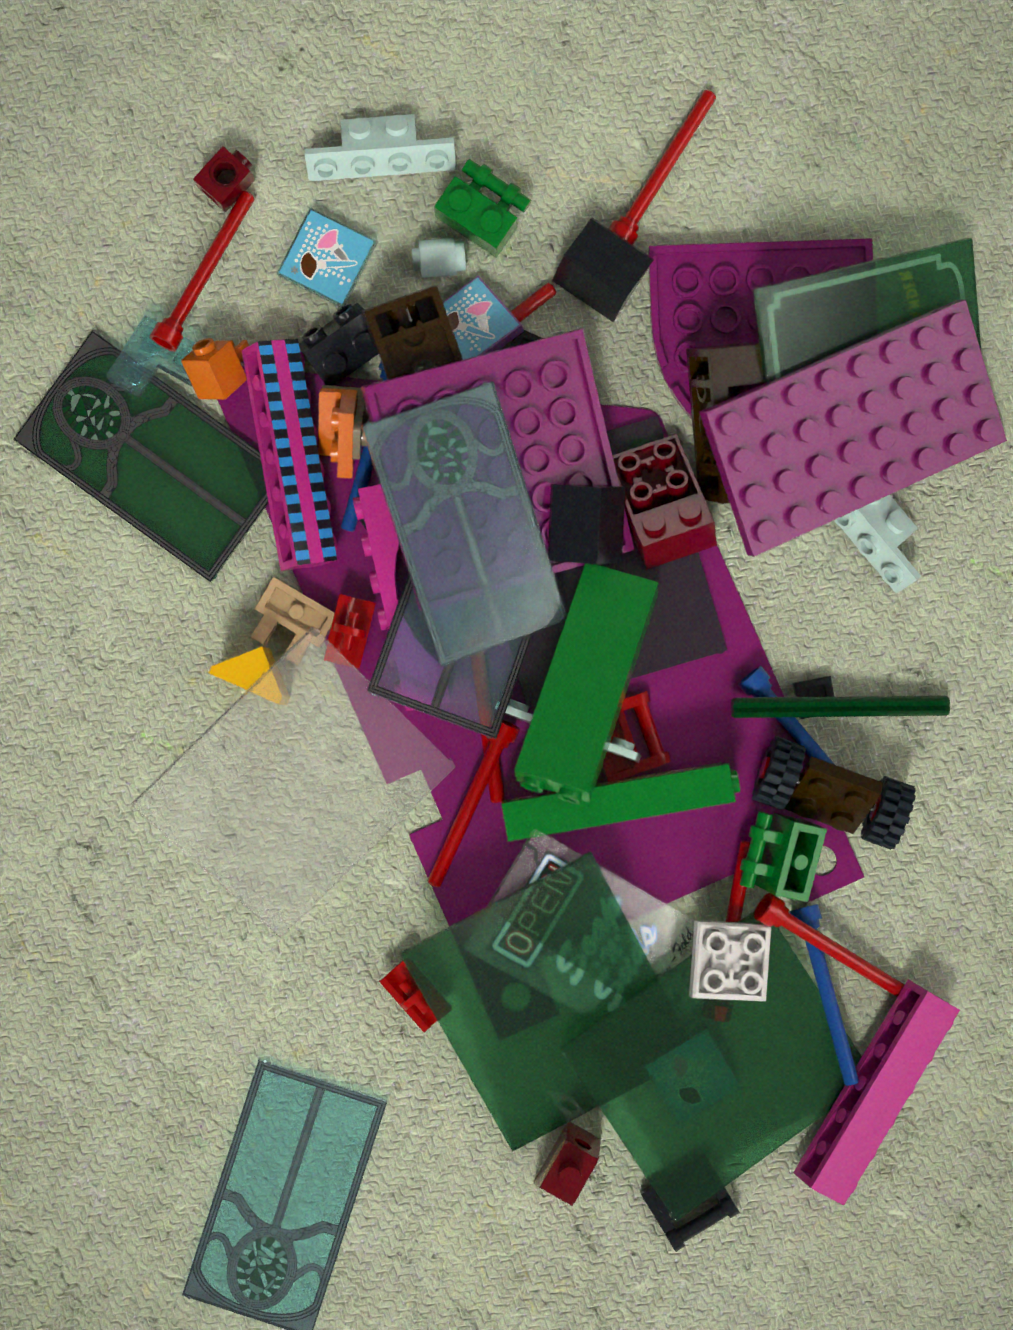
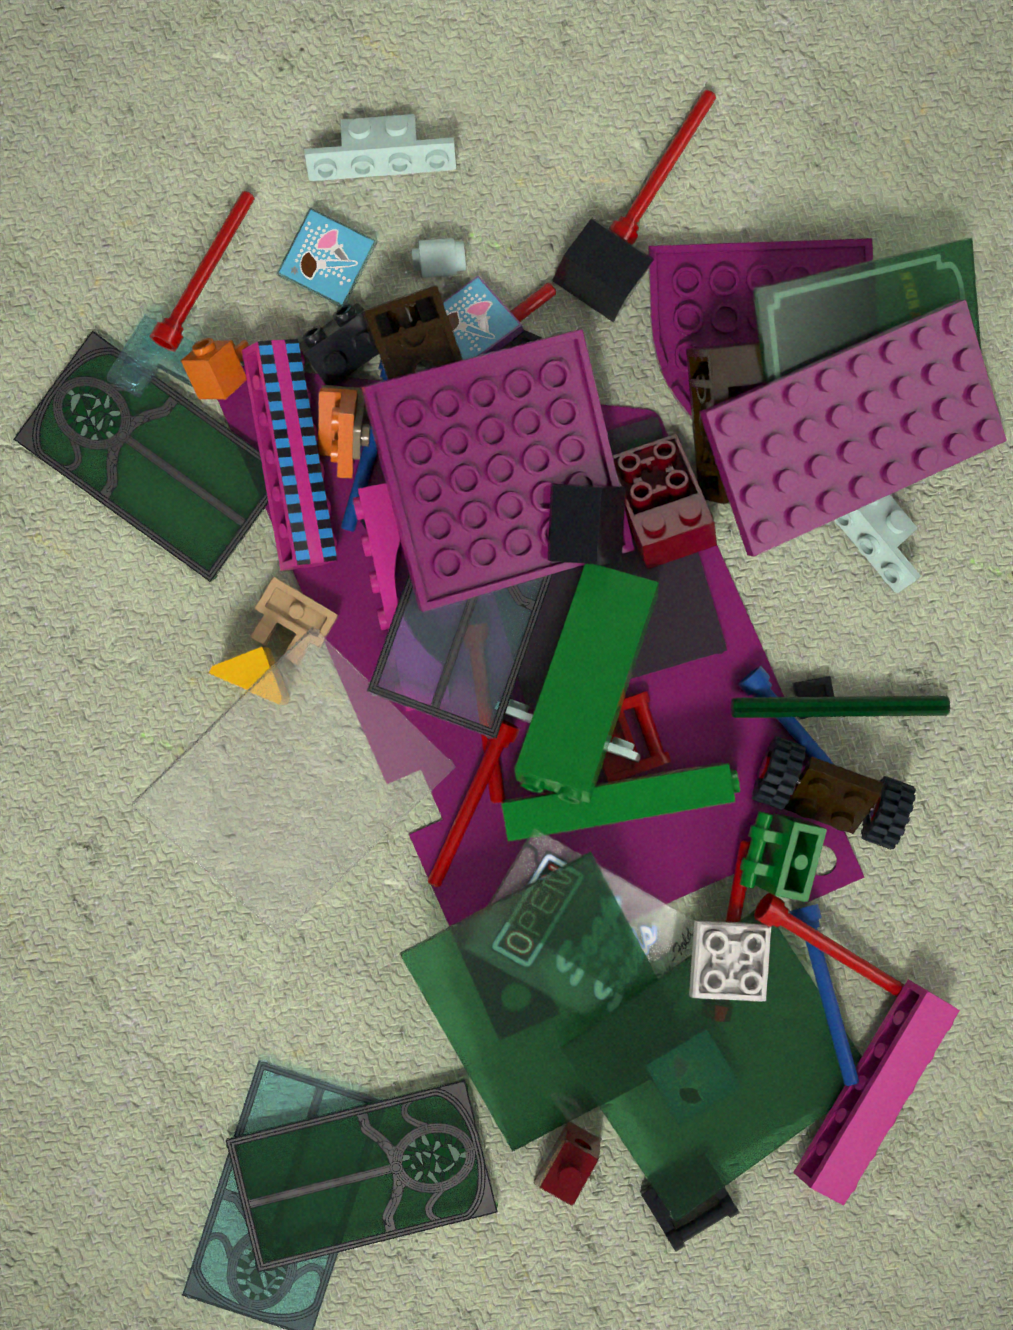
dark red brick [193,146,255,213] -> none
red hips [323,594,376,669] -> none
clear light blue piece [361,381,567,667] -> none
red hips [379,956,453,1033] -> none
green brick [434,159,532,258] -> none
none -> piece [226,1079,498,1272]

